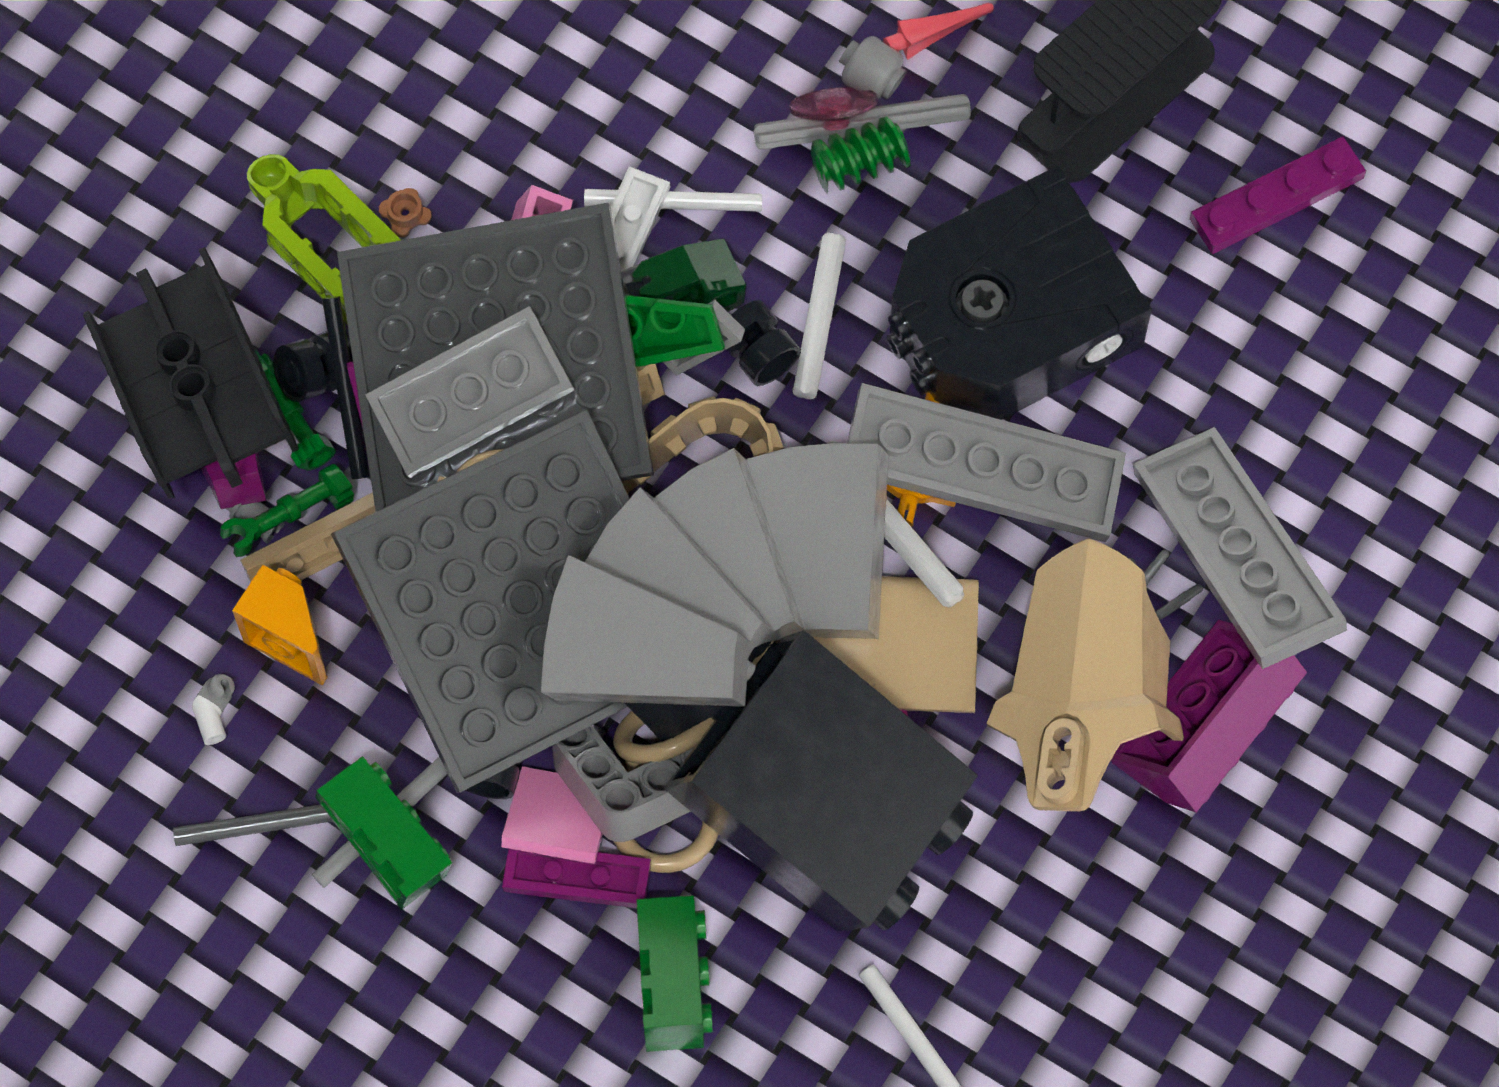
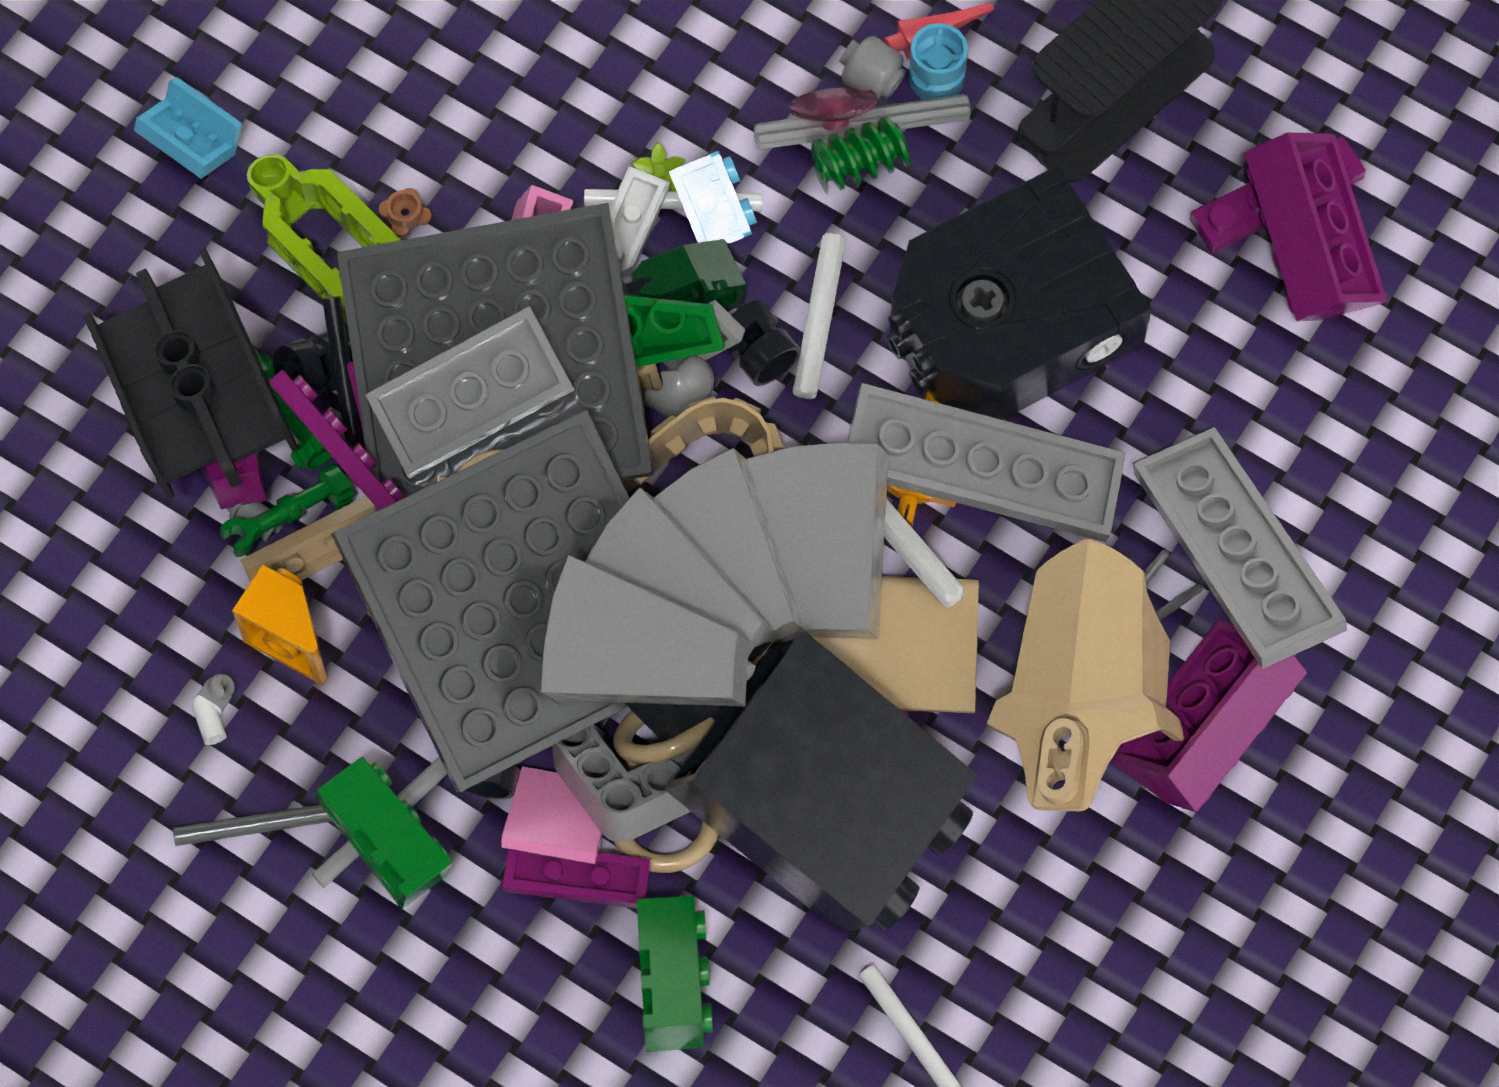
none -> medium azure bracket [134,77,242,179]
none -> magenta plate [268,370,405,510]
none -> lime plant [632,141,686,191]
none -> light grey hair [644,356,714,418]
none -> bracket [669,151,757,245]
none -> medium azure wheel [908,23,968,100]
none -> magenta slope [1244,132,1387,321]

